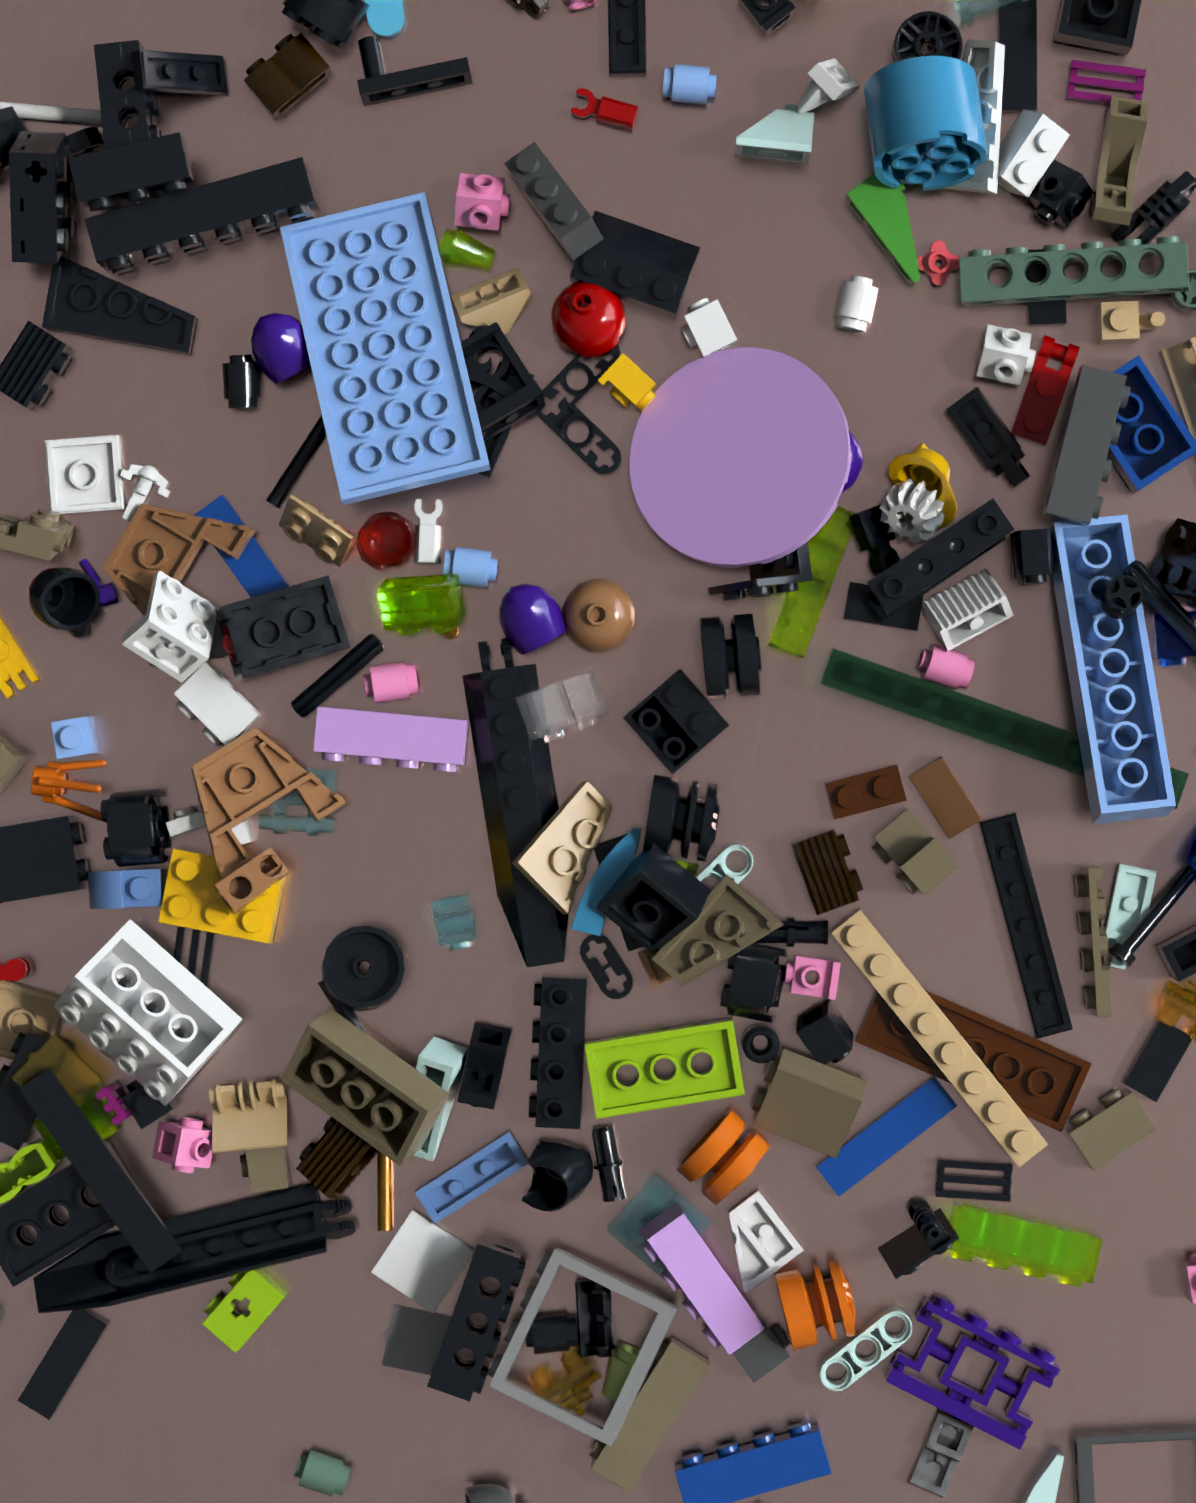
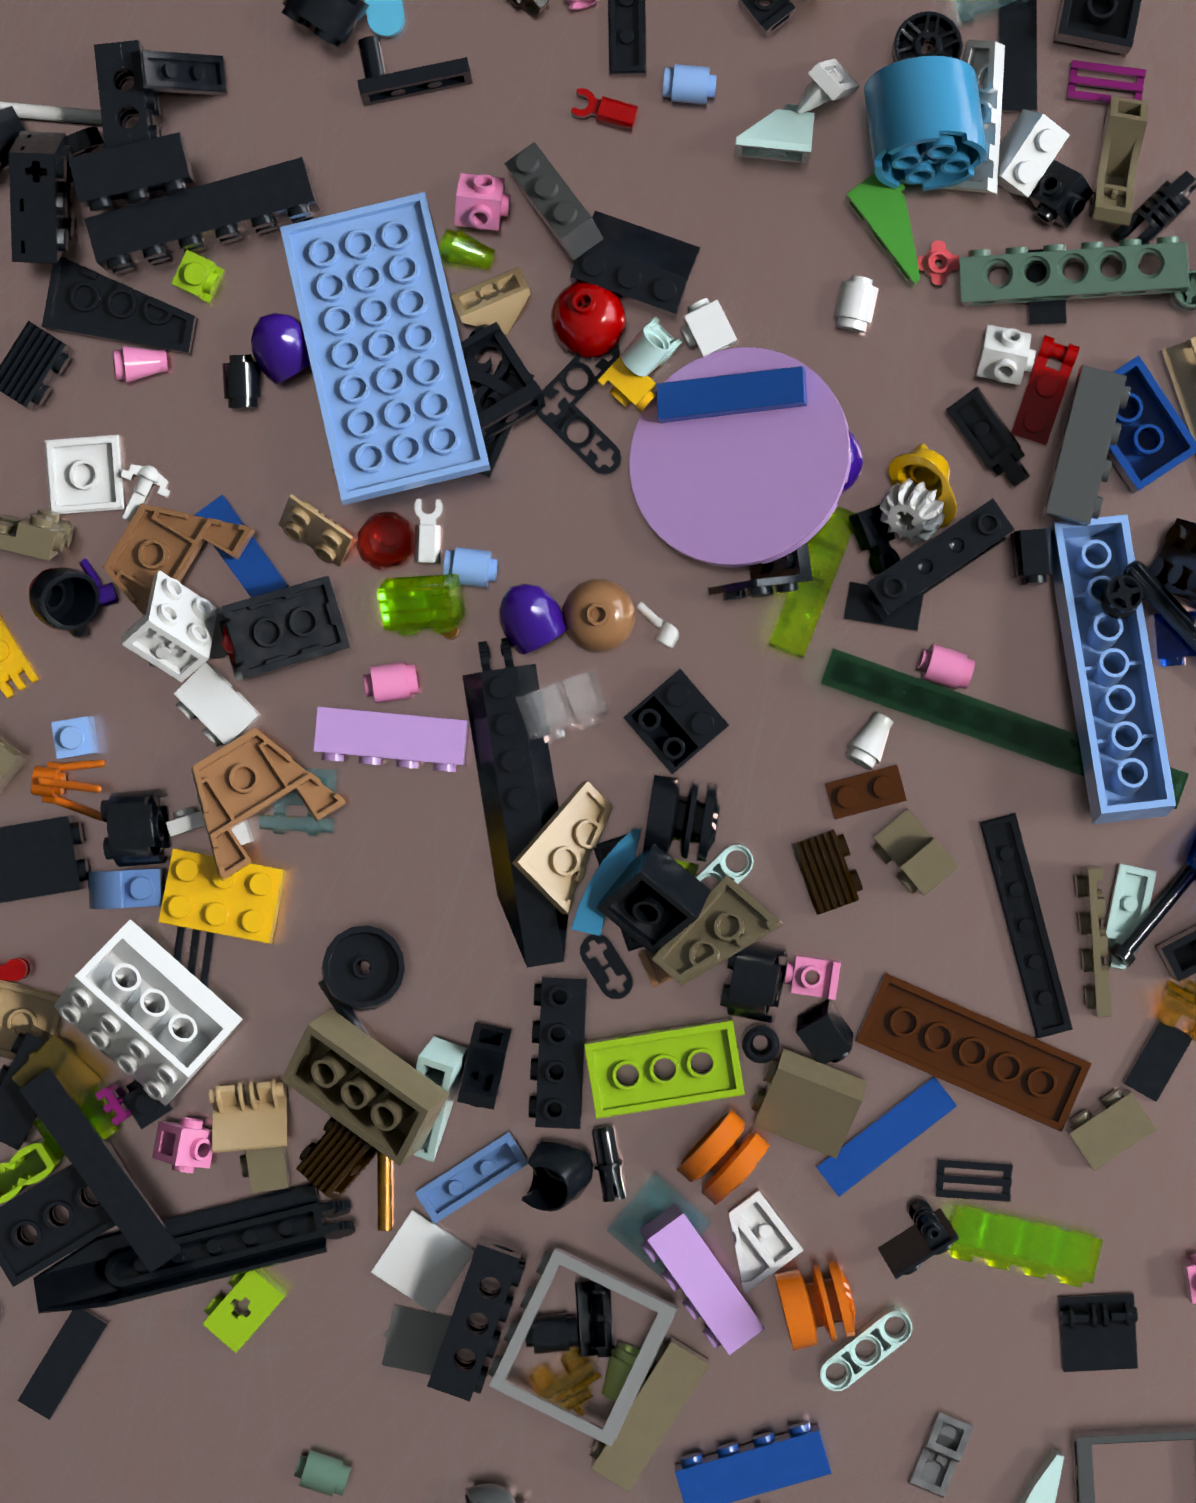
medium nougat leg [214,847,290,916] -> none
dark brown brick [244,33,331,119] -> none
black piece [266,415,326,508] -> none
black axle [291,634,384,717] -> none
clear light blue brick [431,894,478,951] -> none
black wheel [700,614,762,700] -> none
dark grey brick [733,1321,791,1382] -> none
black pin [754,917,828,947] -> none
tan plate [830,909,1048,1167] -> none
dark purple fence [884,1295,1061,1450] -> none
medium nougat slope [909,756,982,839] -> none
white brick [922,569,1014,651] -> none
tan brick [1096,301,1166,344] -> none
none -> bright pink cone [112,346,168,383]
none -> lime brick [171,250,225,304]
none -> light aqua piece [621,316,683,377]
none -> white hand [636,602,679,648]
none -> blue tile [656,366,807,423]
none -> white cone [846,712,894,770]
none -> black hinge [1059,1293,1138,1372]

